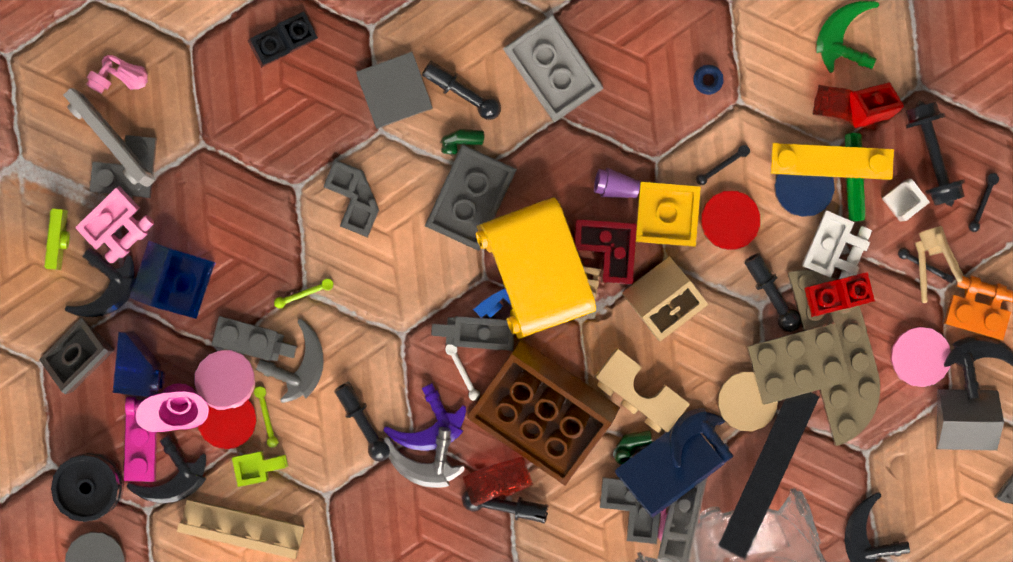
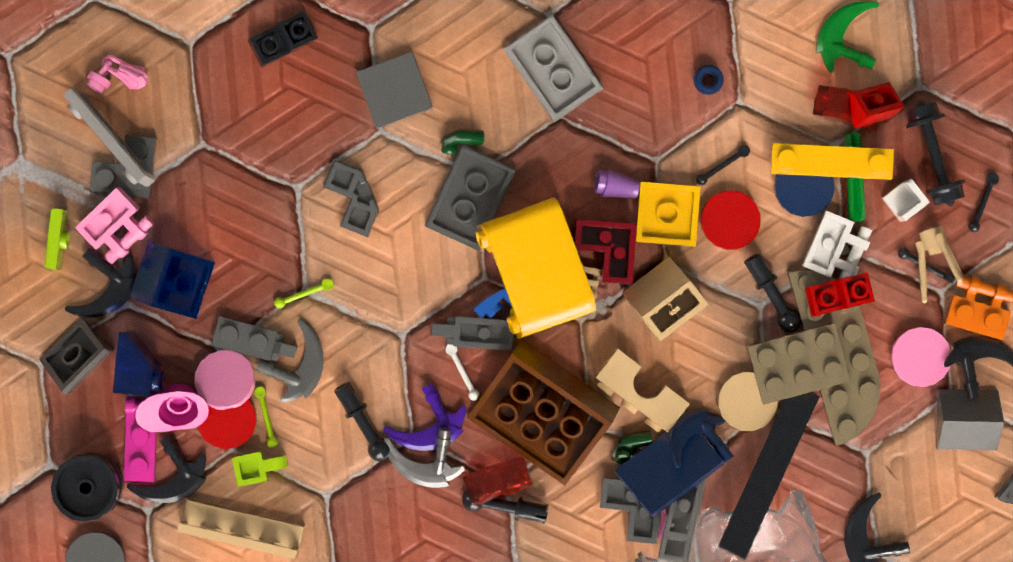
black pin [422,60,501,120] -> none

